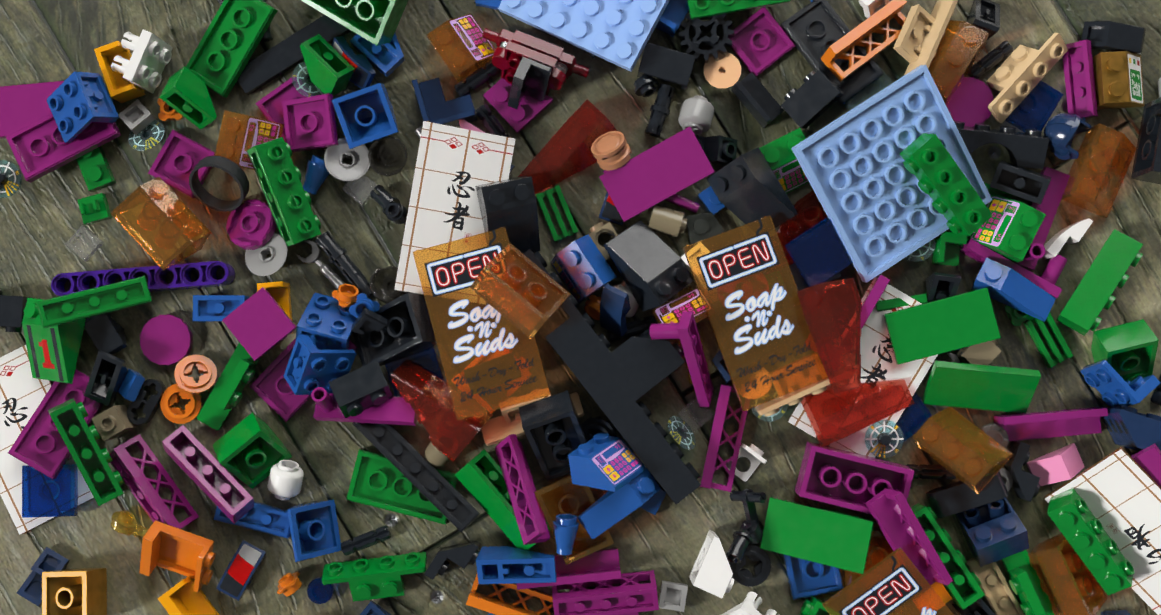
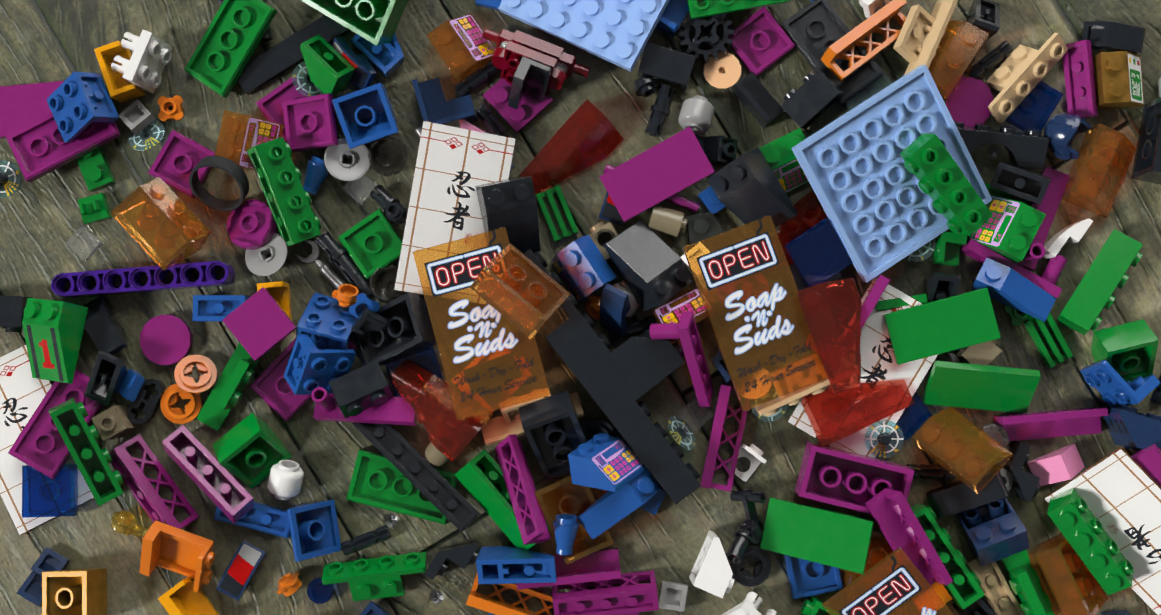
green tile [36,276,152,328] -> none
green slope [159,66,217,130] -> none
nougat wheel [591,131,632,171] -> none
none -> green plate [338,208,403,280]

